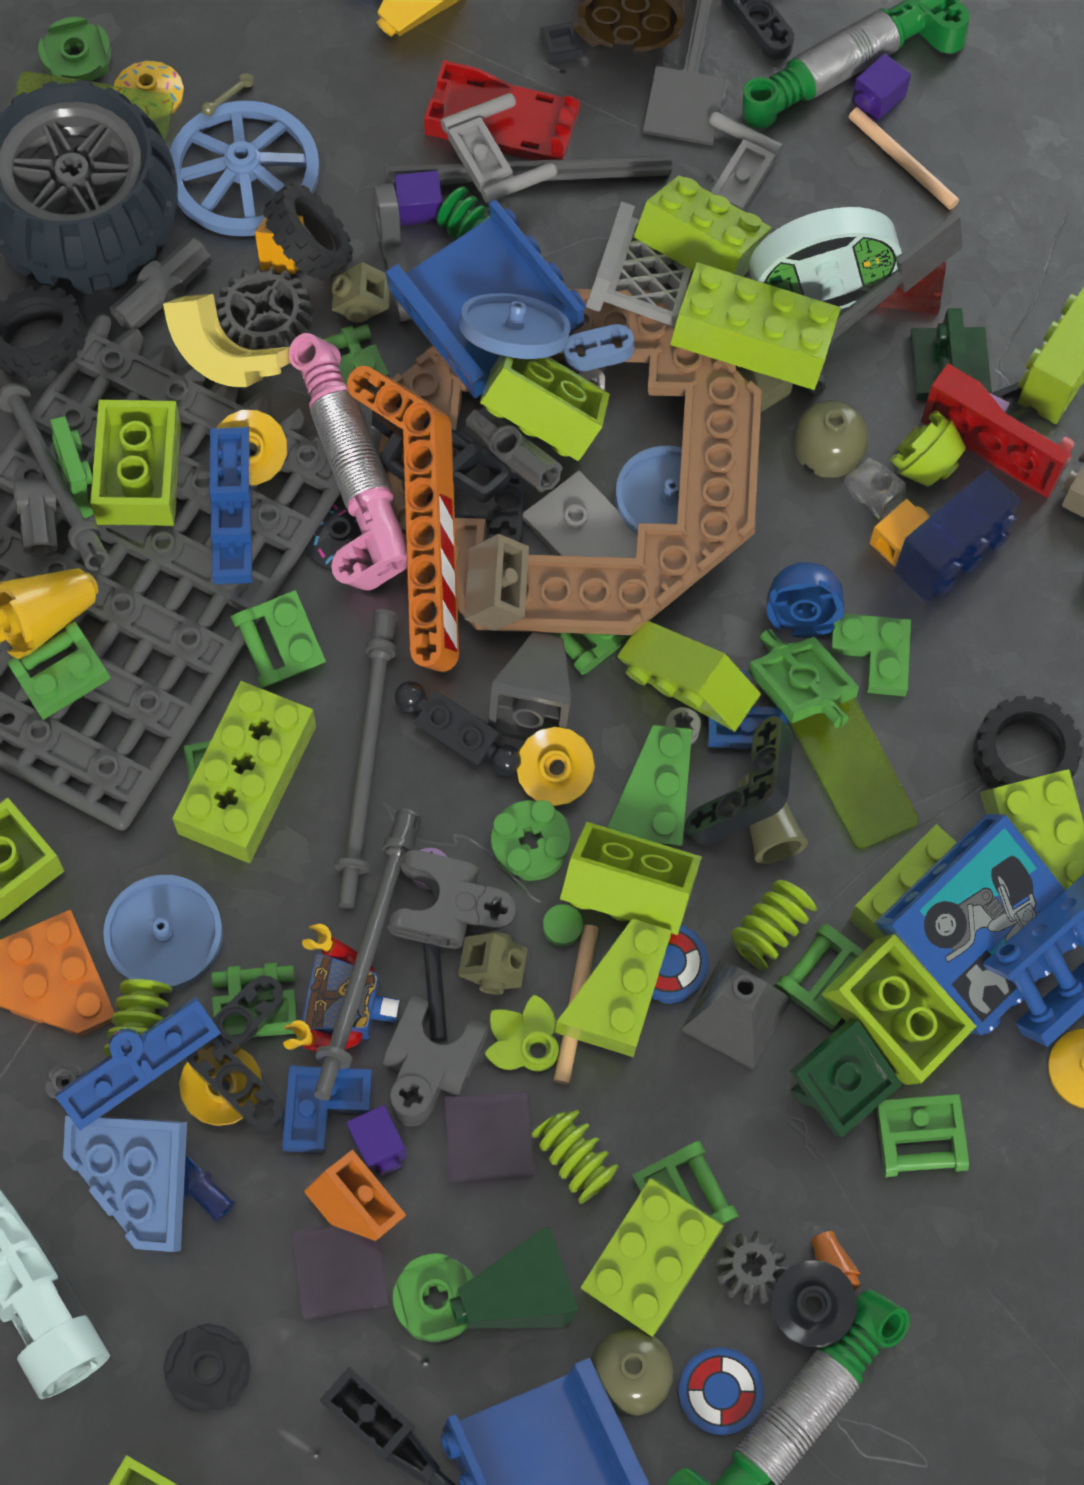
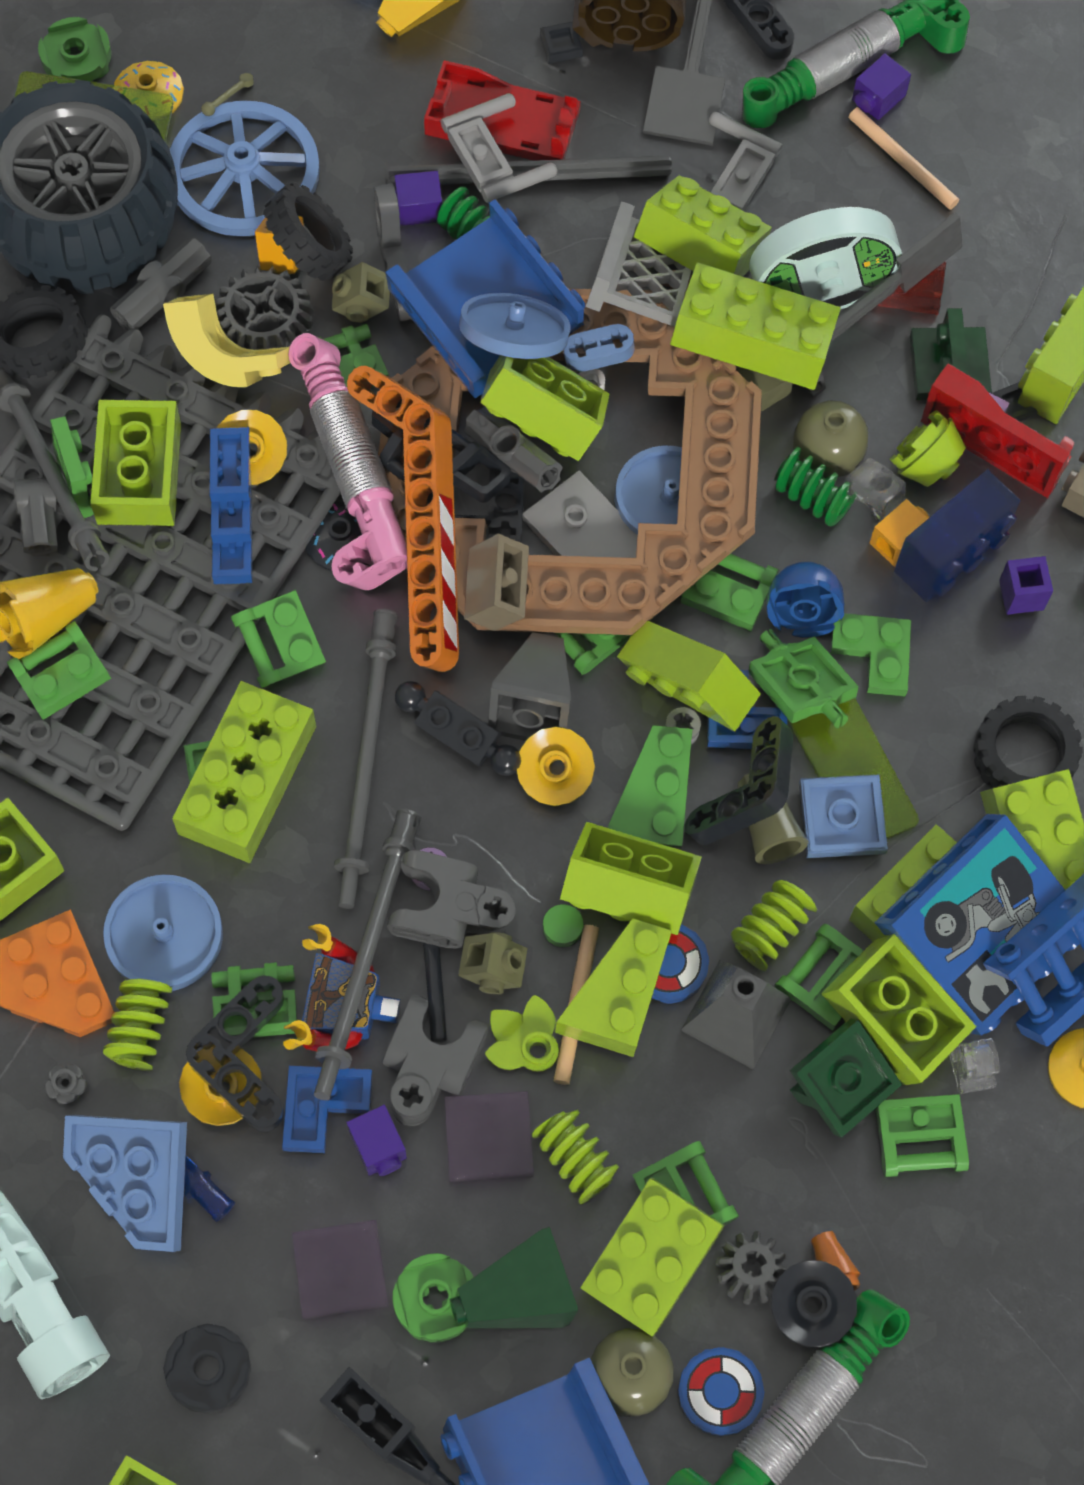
blue hinge [55,997,221,1131] -> none
orange slope [304,1149,406,1241] -> none
bright green plate [491,800,571,881] -> none
none -> bright green plate [681,554,779,632]
none -> green piece [774,447,859,527]
none -> medium blue tile [799,775,888,858]
none -> clear leg [950,1038,1000,1094]
none -> dark purple brick [999,556,1053,615]

